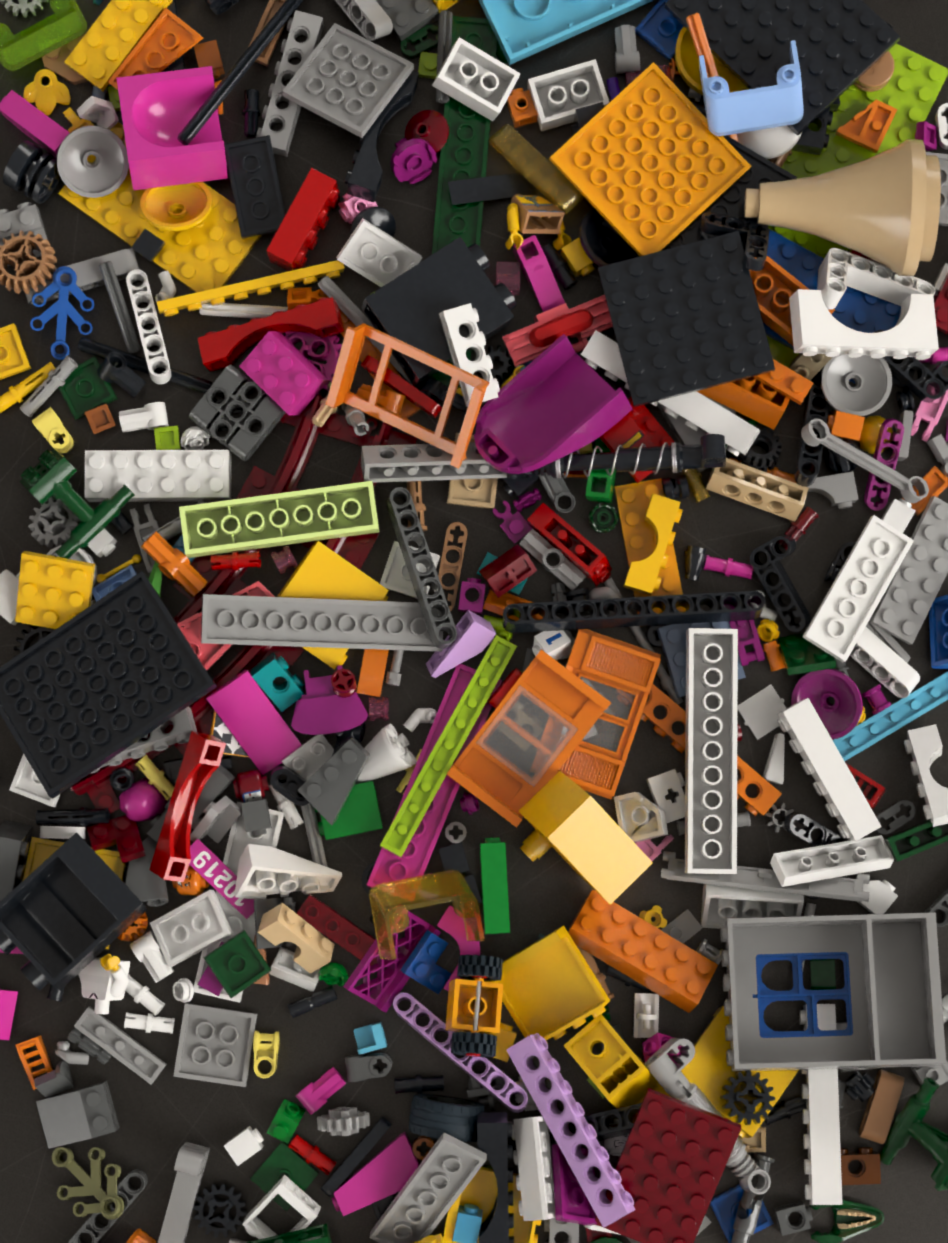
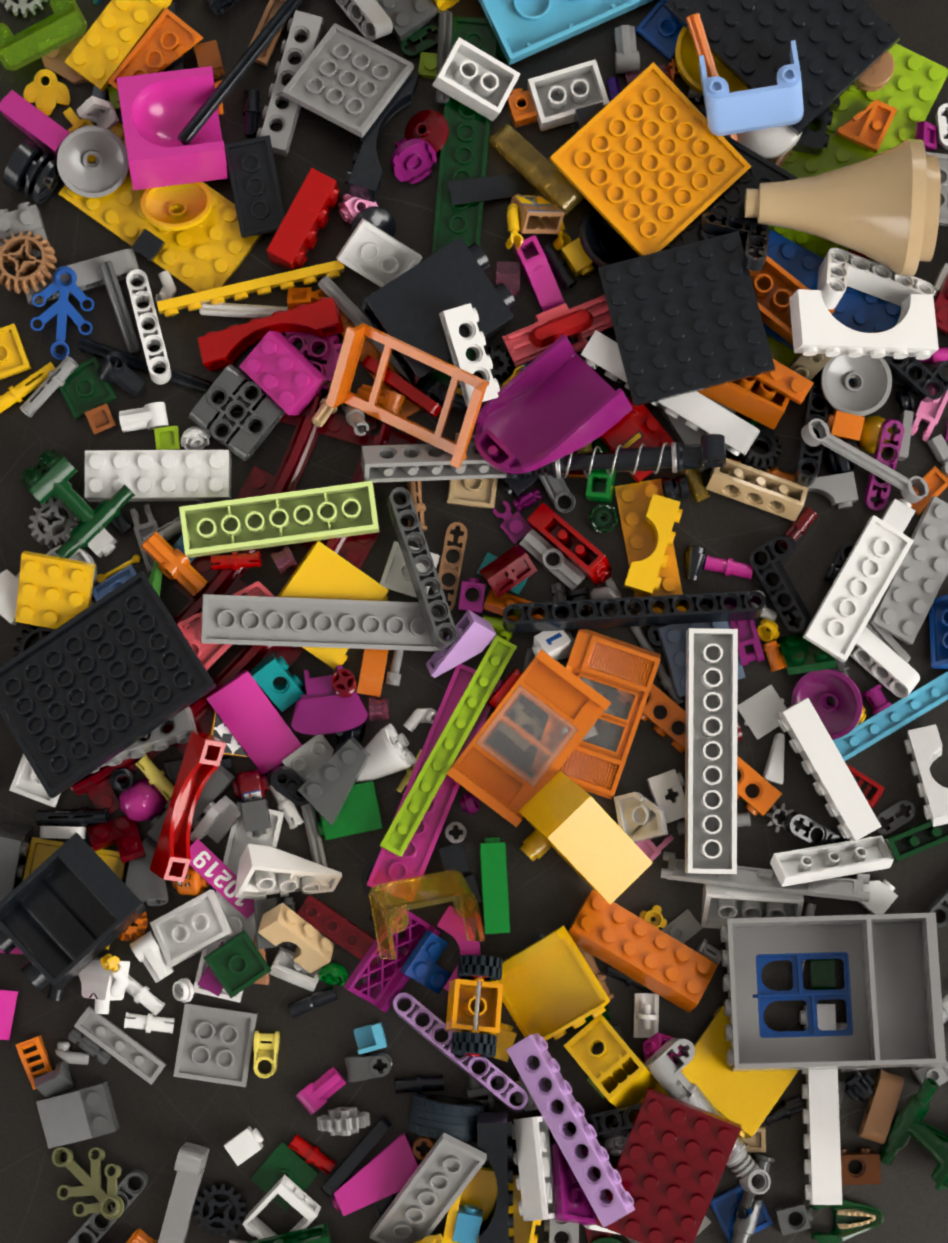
light yellow piece [32,407,74,454] -> none
green bracket [267,1099,305,1144] -> none
black gear [720,1070,775,1126] -> none

